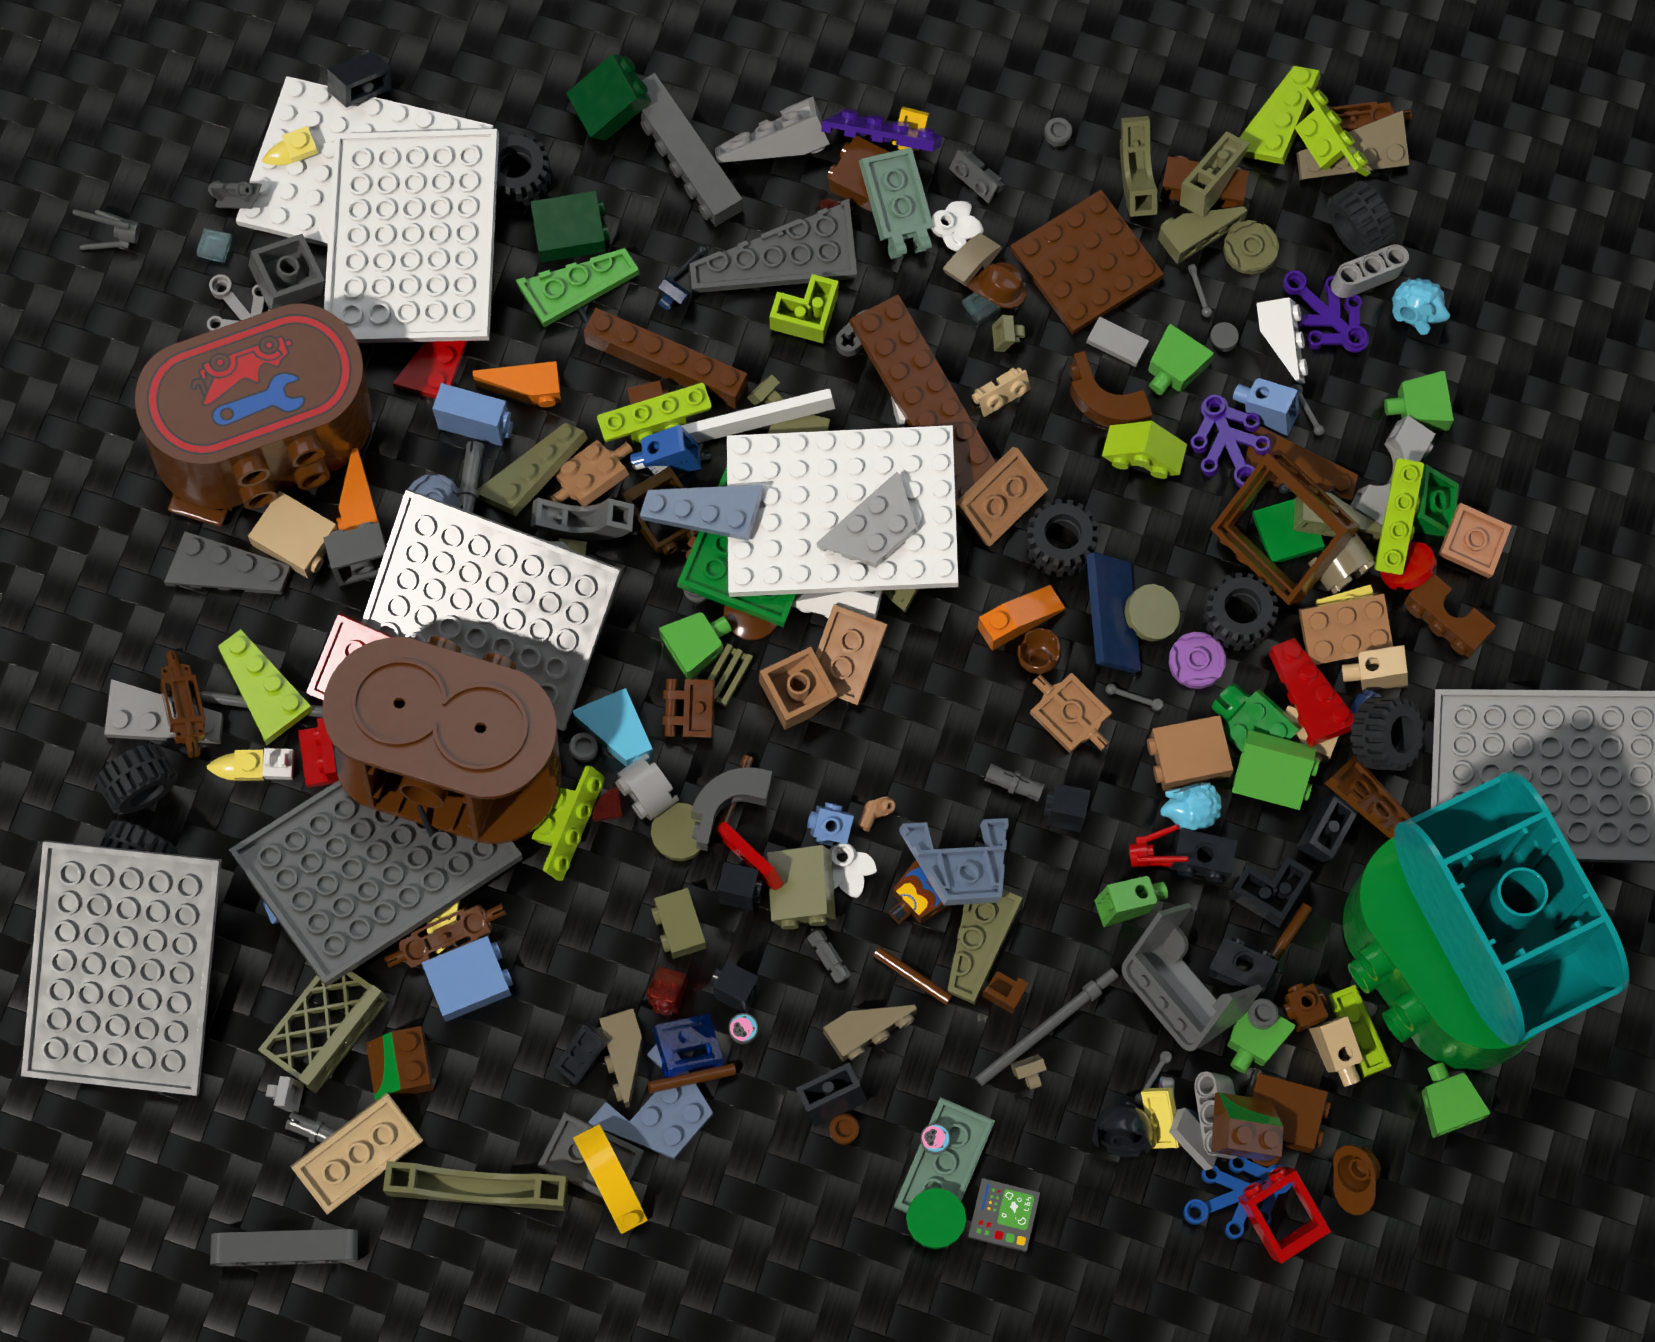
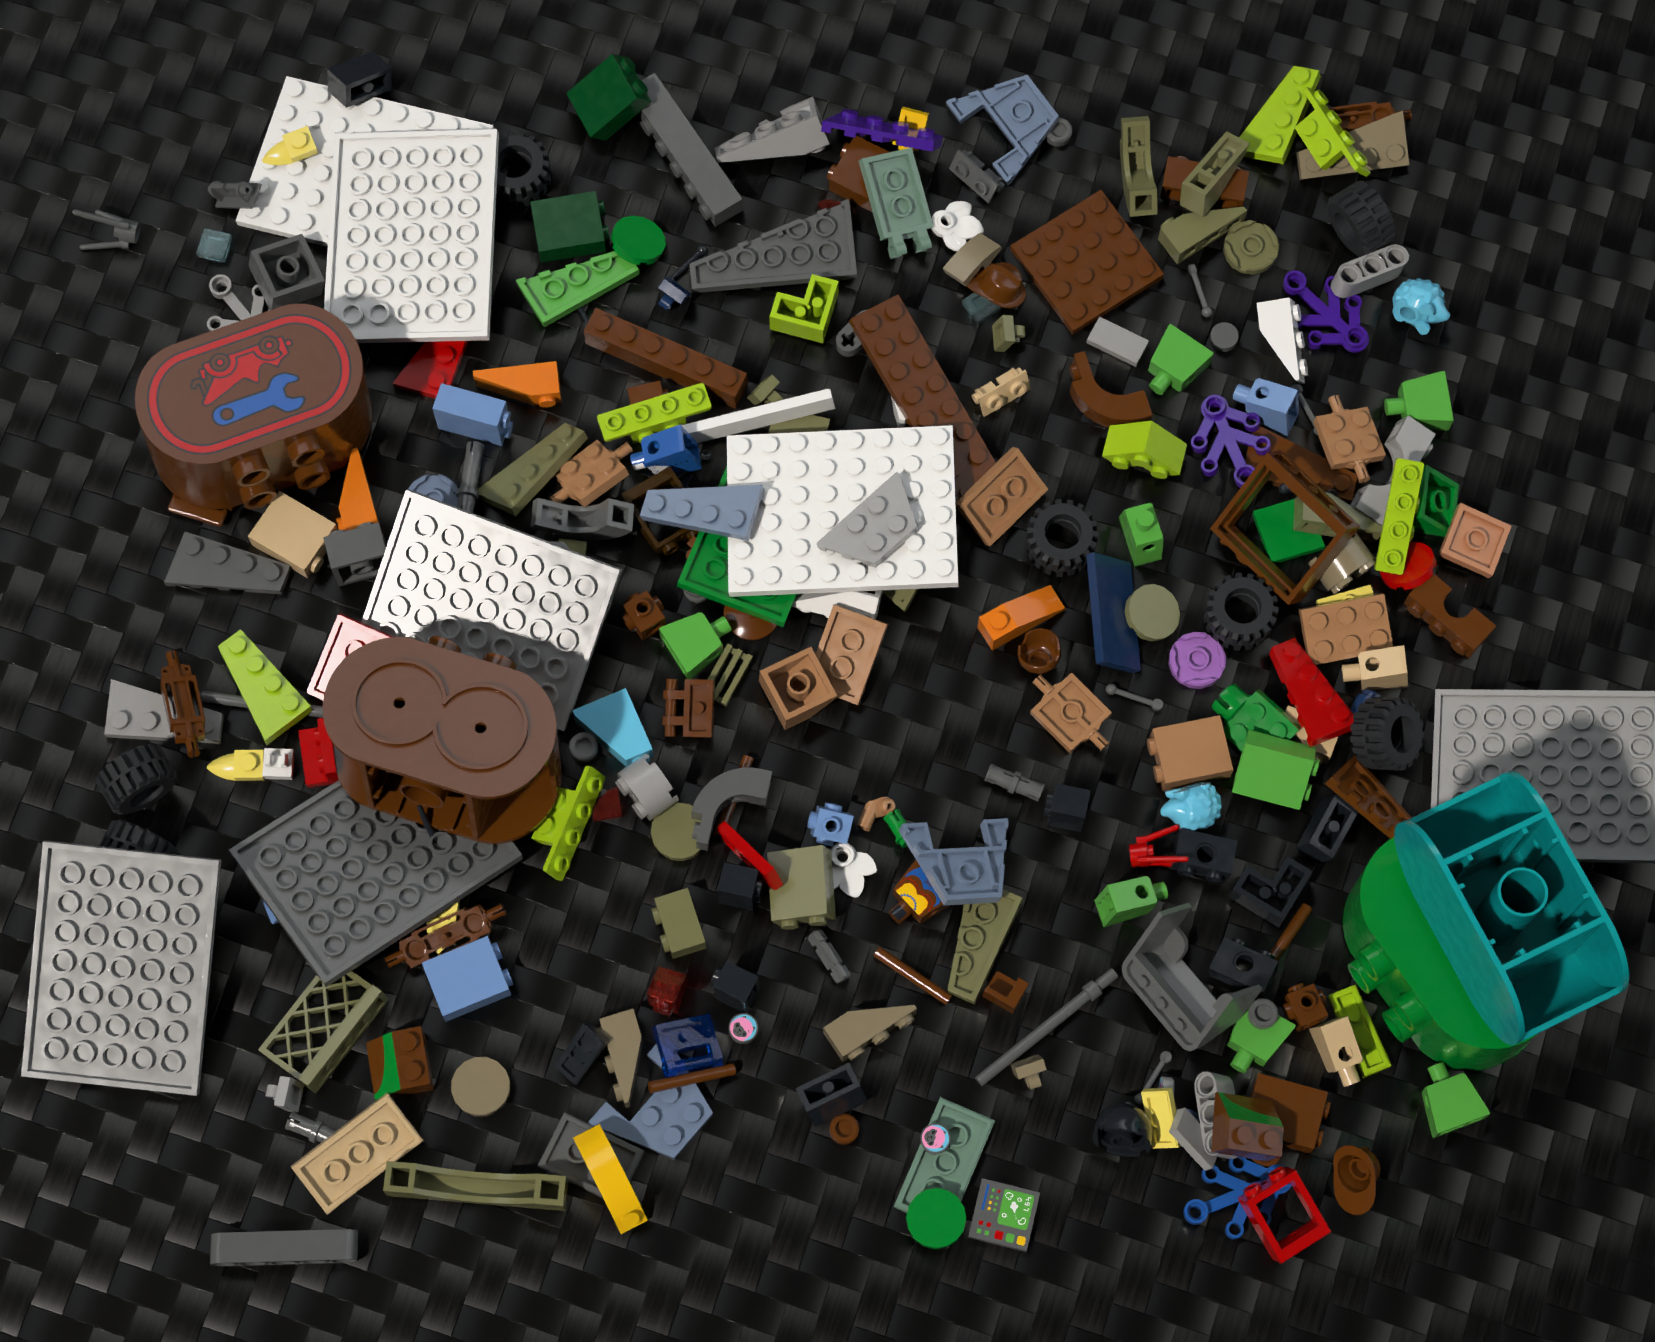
none -> dark tan tile [451,1057,510,1116]
none -> green tile [611,216,666,265]
none -> reddish brown brick [622,590,666,641]
none -> green pin [883,809,908,848]
none -> sand blue wing [946,75,1059,186]
none -> bright green torso [1119,503,1163,567]
none -> medium nougat plate [1313,395,1386,483]

